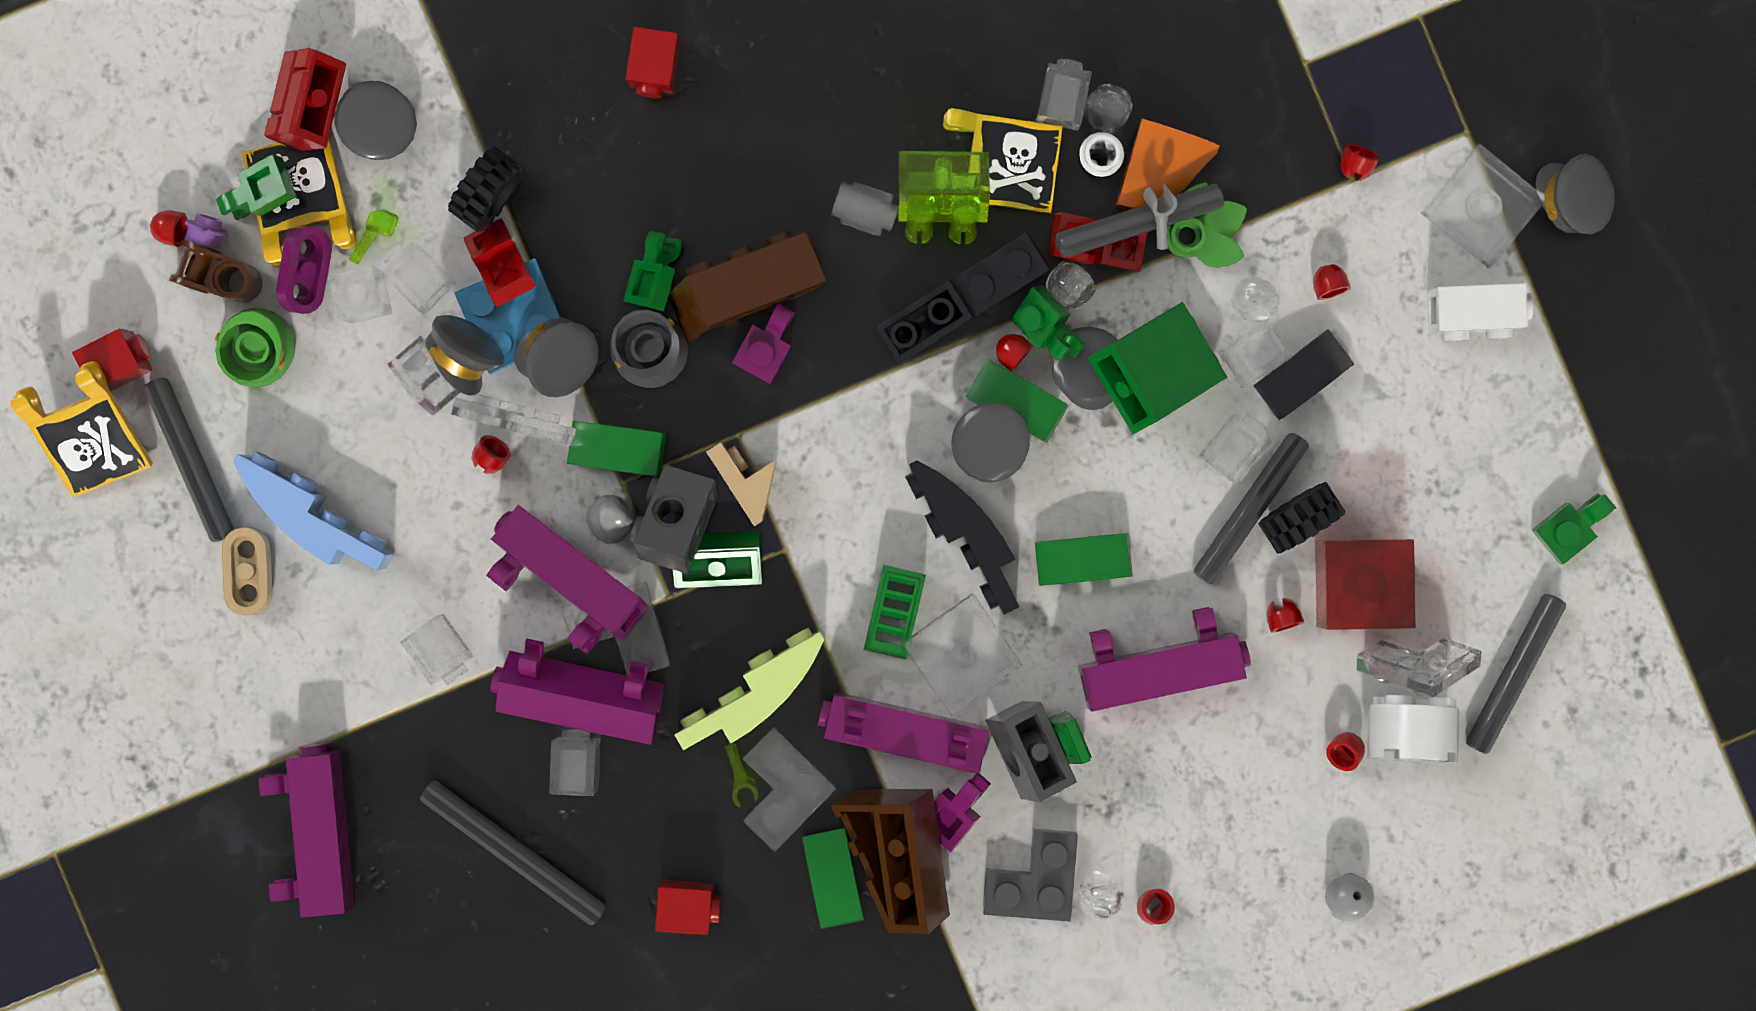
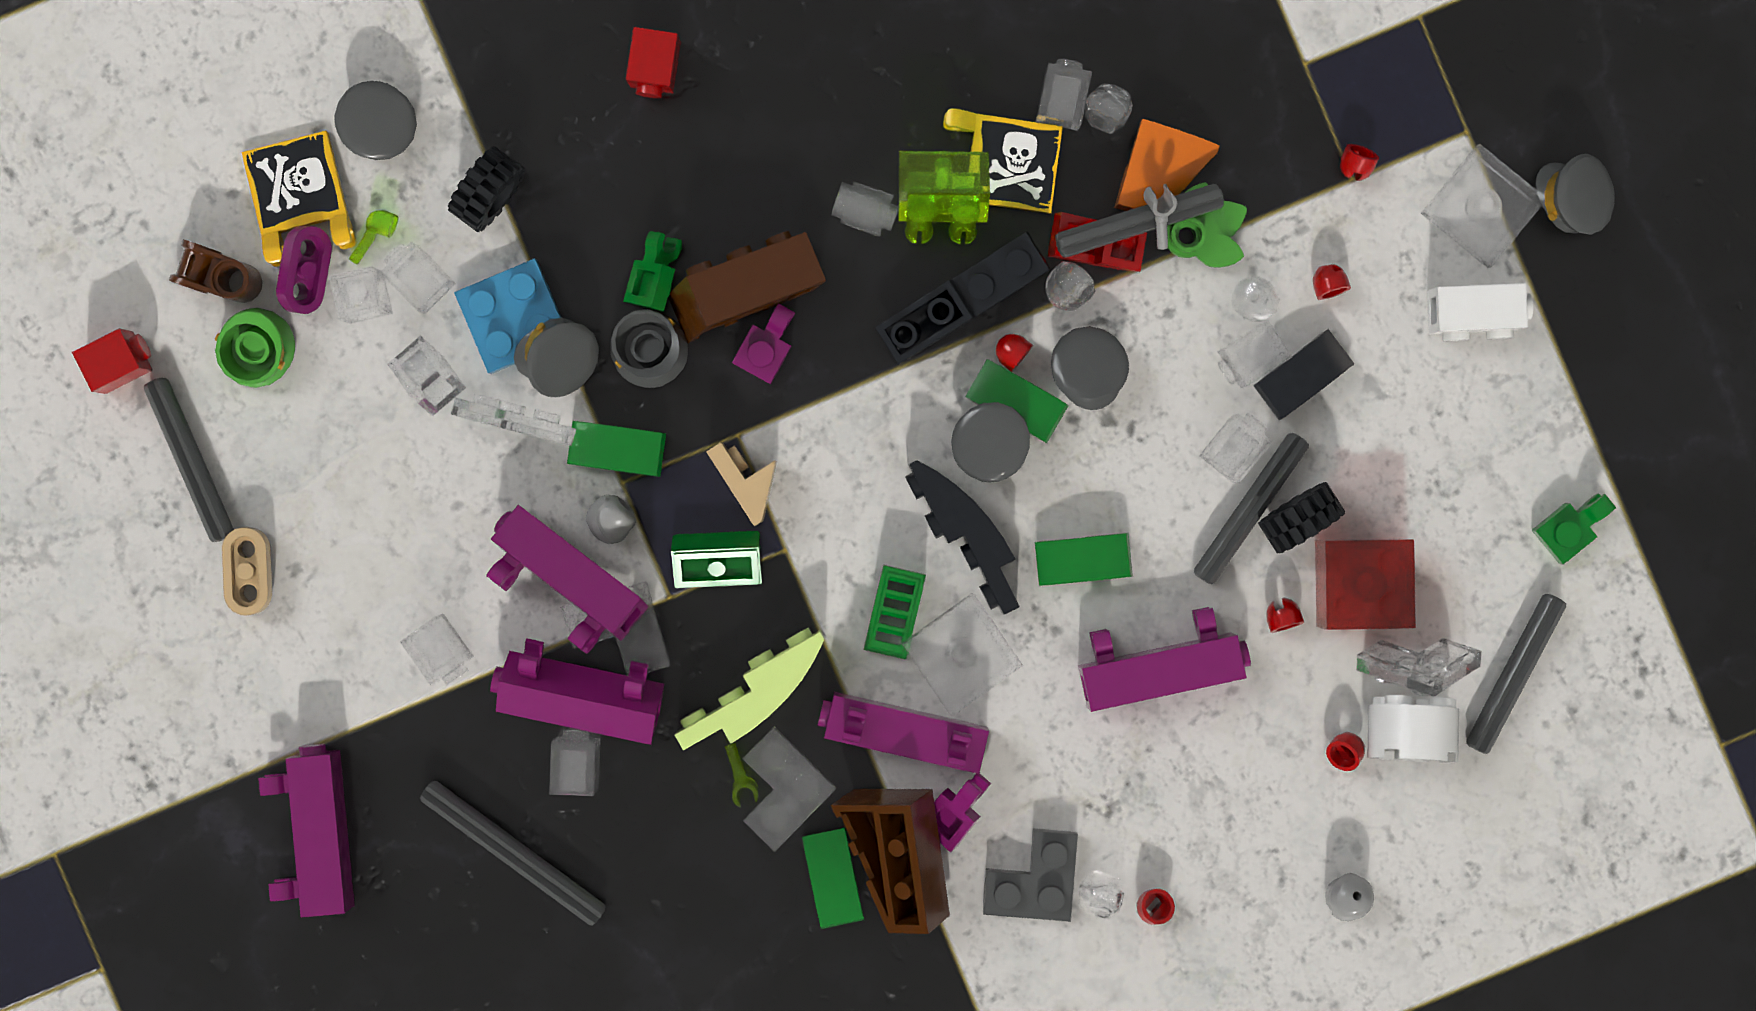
flag [11,361,153,498] -> none
red hinge [150,210,188,247] -> none
medium lavender plate [184,213,229,248] -> none
green plate [216,154,297,220] -> none
light blue slope [234,451,394,570] -> none
red brick [264,48,347,151] -> none
dark grey piece [425,315,505,396] -> none
red slope [463,218,536,307] -> none
red hinge [471,435,511,474] -> none
dark grey brick [630,464,718,574] -> none
red brick [655,880,721,935] -> none
dark grey brick [985,701,1077,802] -> none
green plate [1011,286,1085,361] -> none
green slope [1048,711,1092,764] -> none
white cone [1079,132,1124,177] -> none
green brick [1087,302,1228,435] -> none

